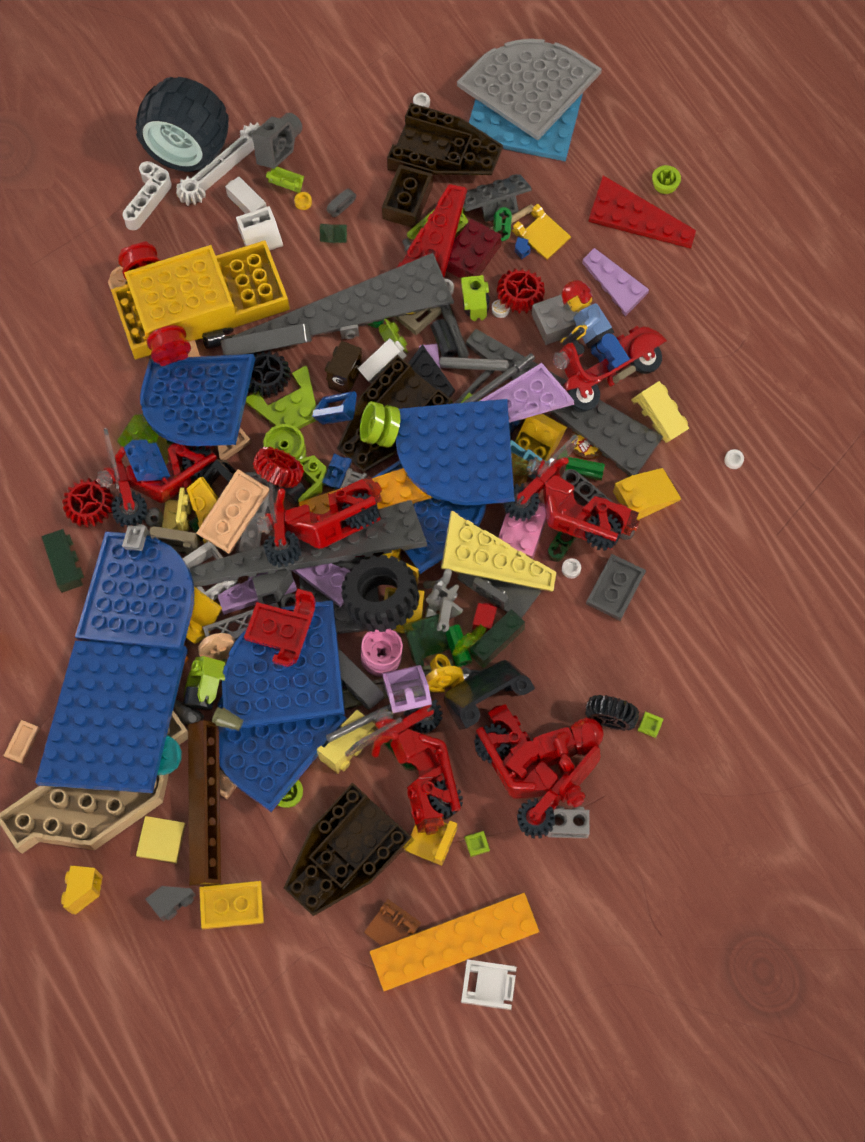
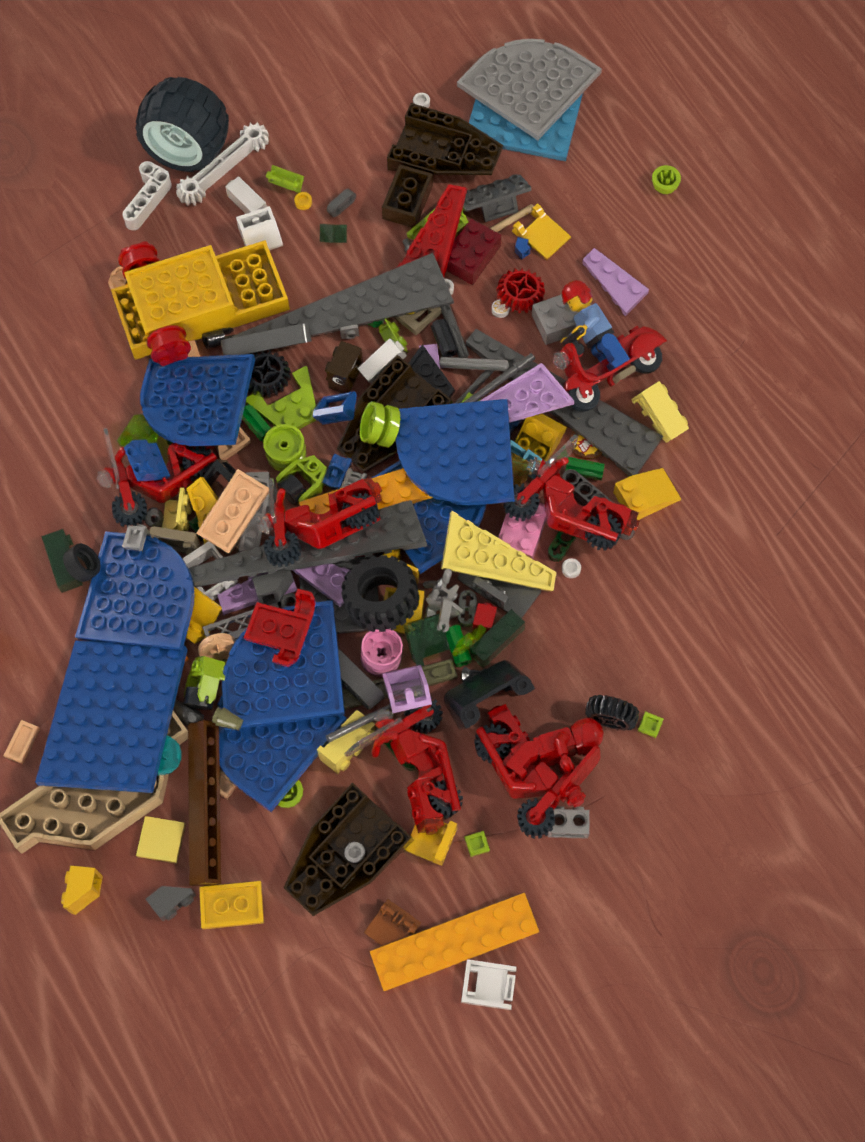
red gear [62,478,114,528] -> none
dark grey brick [252,113,303,169] -> none
red gear [253,447,304,488] -> none
yellow tile [426,654,464,692] -> none
lime piece [461,275,490,321] -> none
green beam [493,207,512,242] -> none
dark grey plate [586,554,646,621] -> none
red wing [589,175,696,249] -> none
white tile [724,449,744,469] -> none
none -> black tyre [63,543,101,582]
none -> green axle [242,404,271,442]
none -> light grey tile [344,842,366,863]
none -> dark grey beam [458,590,477,627]

